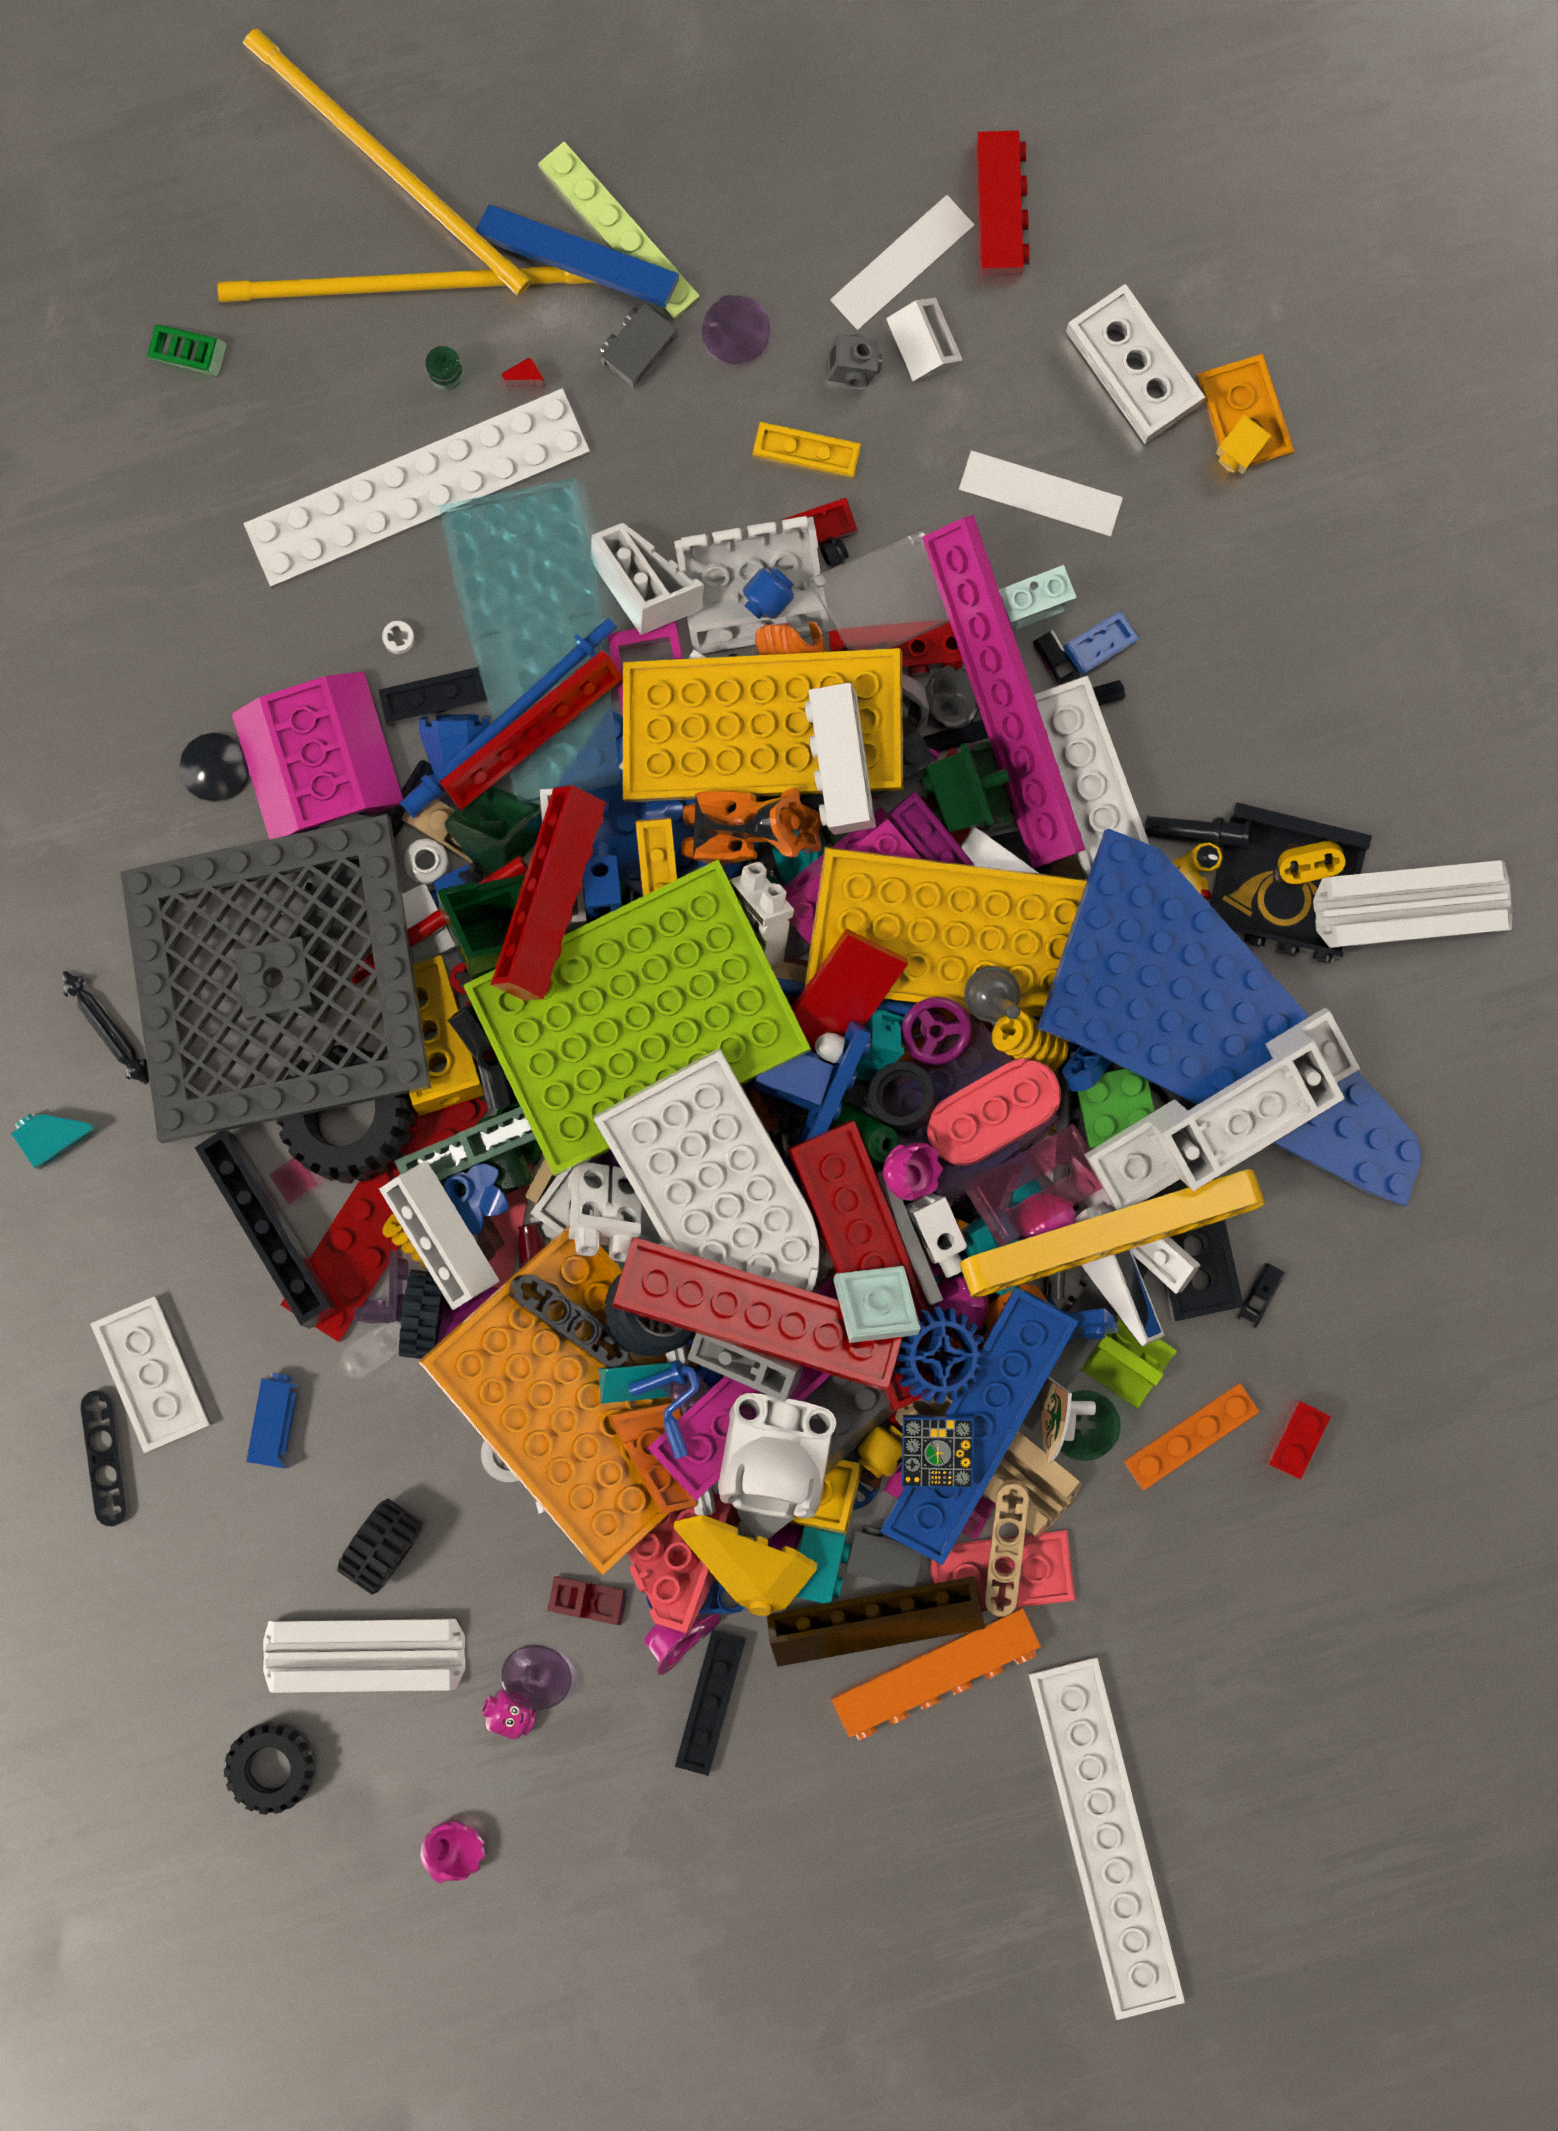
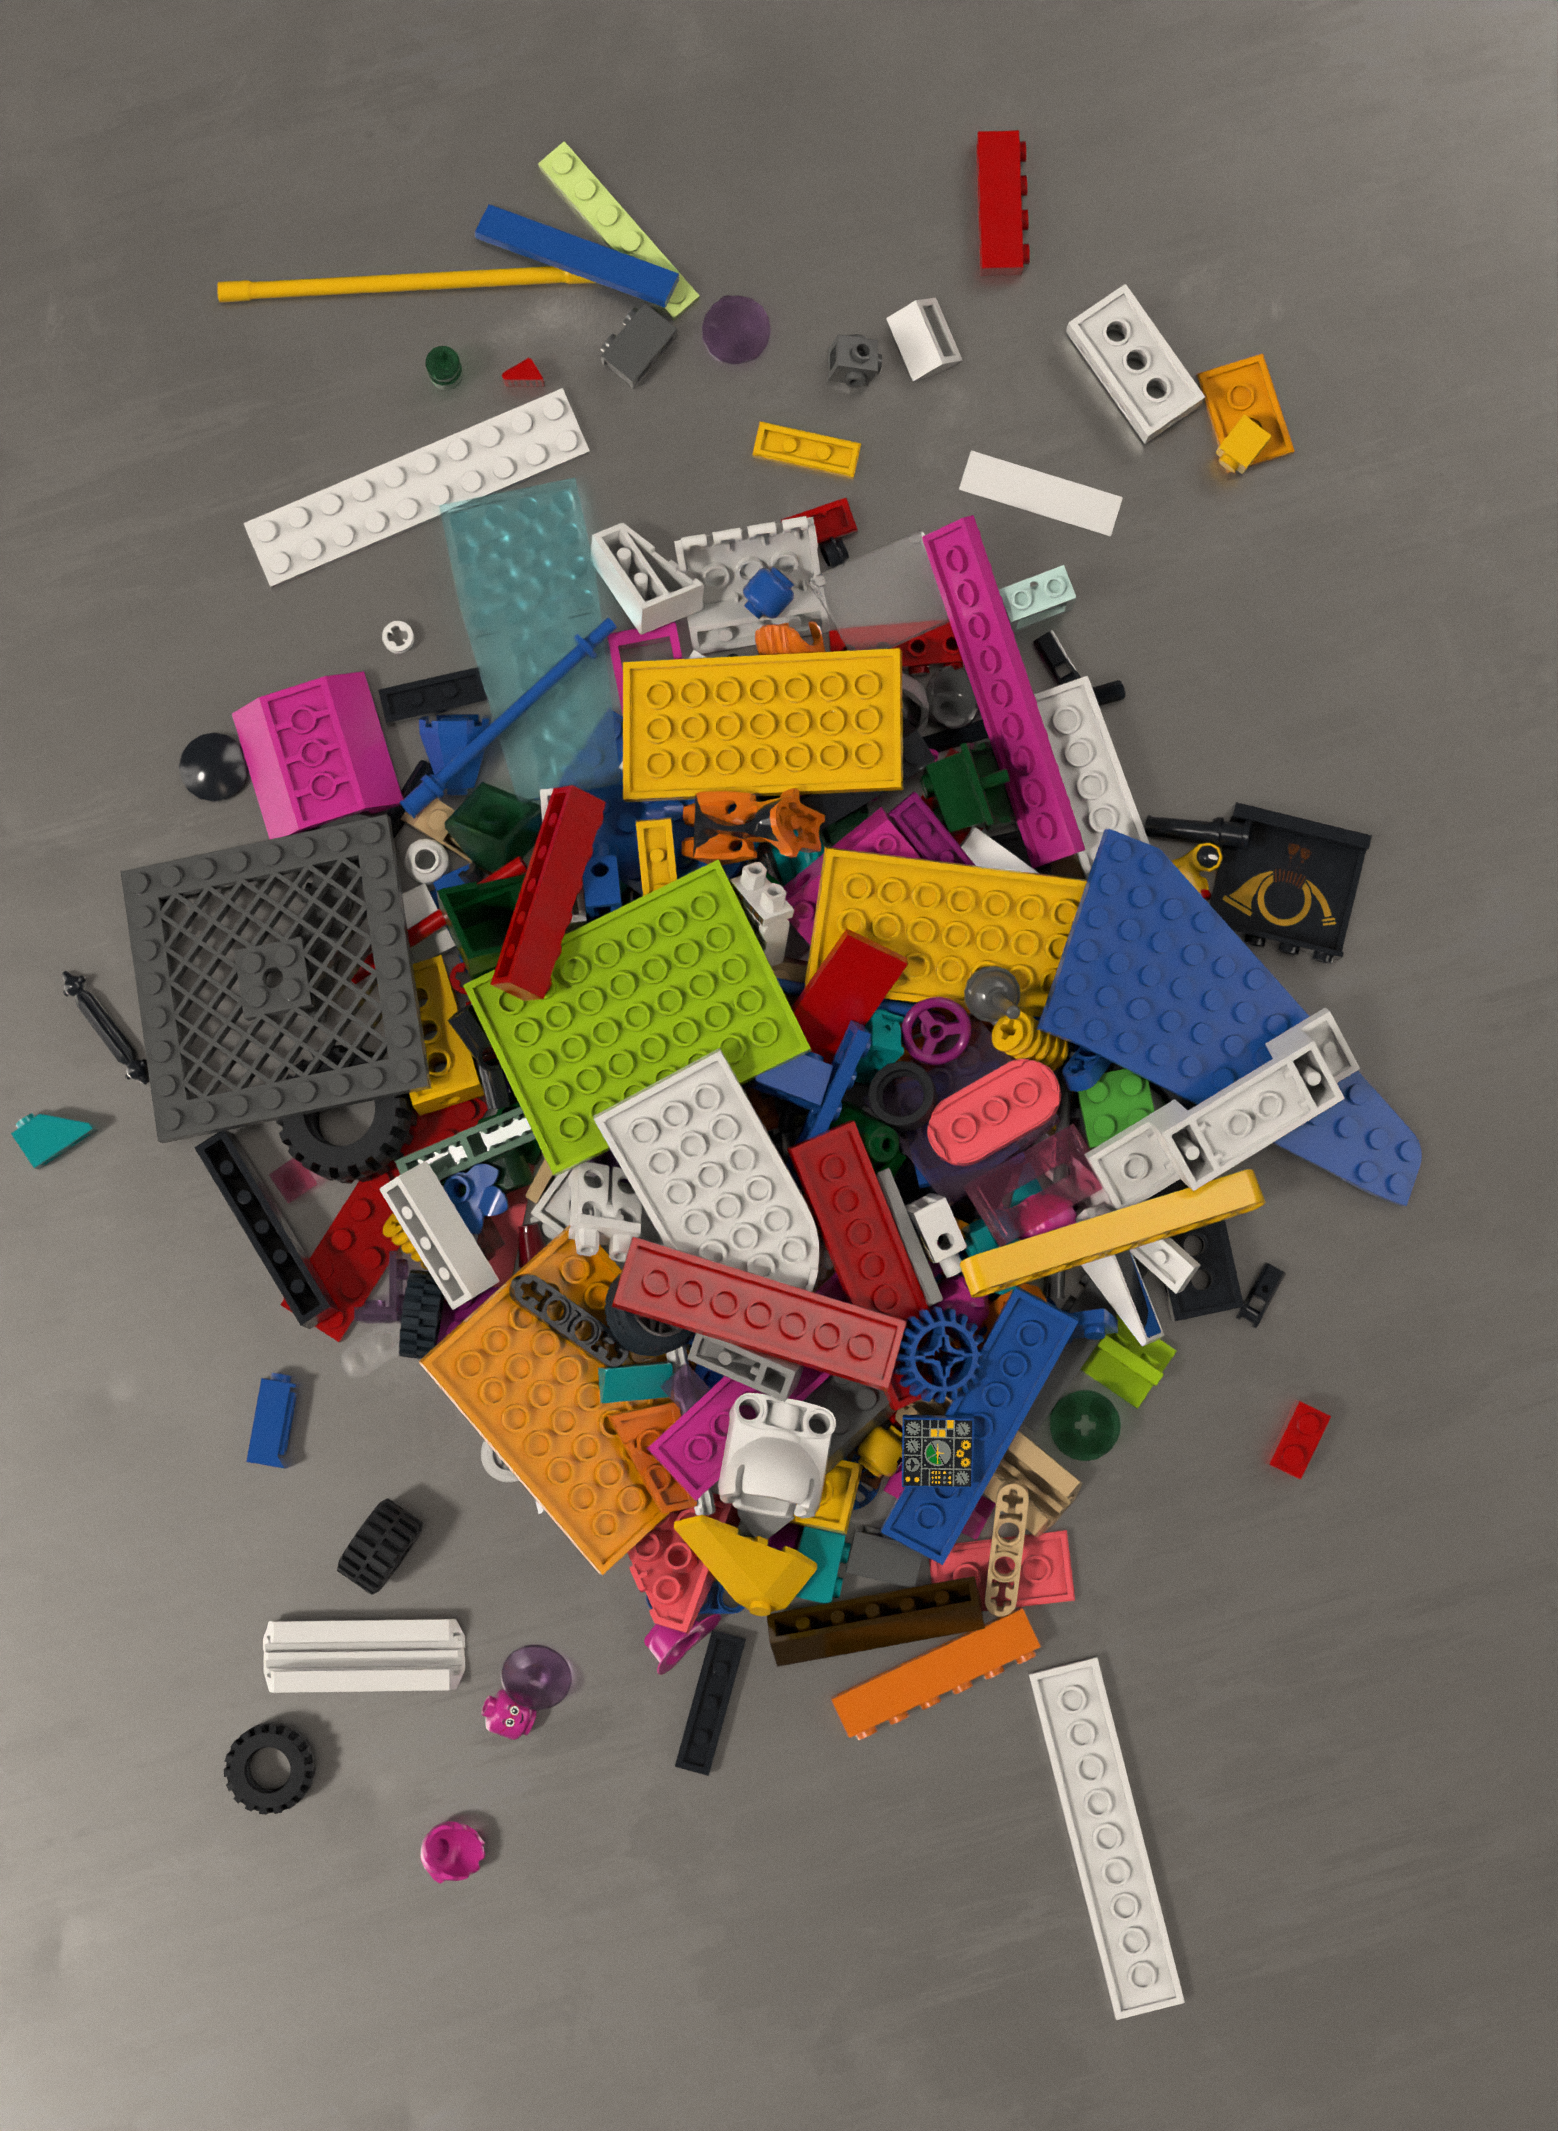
black beam [80,1390,128,1527] -> none
white plate [90,1296,210,1453] -> none
green slope [146,324,226,377] -> none
yellow piece [243,28,532,296] -> none
red plate [440,650,623,810] -> none
dark red slope [547,1576,628,1625] -> none
blue piece [629,1360,700,1460] -> none
white brick [805,683,876,835] -> none
white hinge [815,1032,845,1063] -> none
white sticker [830,195,975,330] -> none
light aqua tile [833,1266,920,1343] -> none
dark pink hair [883,1143,943,1201] -> none
shield [1041,1376,1096,1463] -> none
plate [1063,610,1140,675] -> none
orange plate [1123,1383,1259,1491] -> none
yellow beam [1278,841,1345,884] -> none
white piece [1313,860,1513,948] -> none

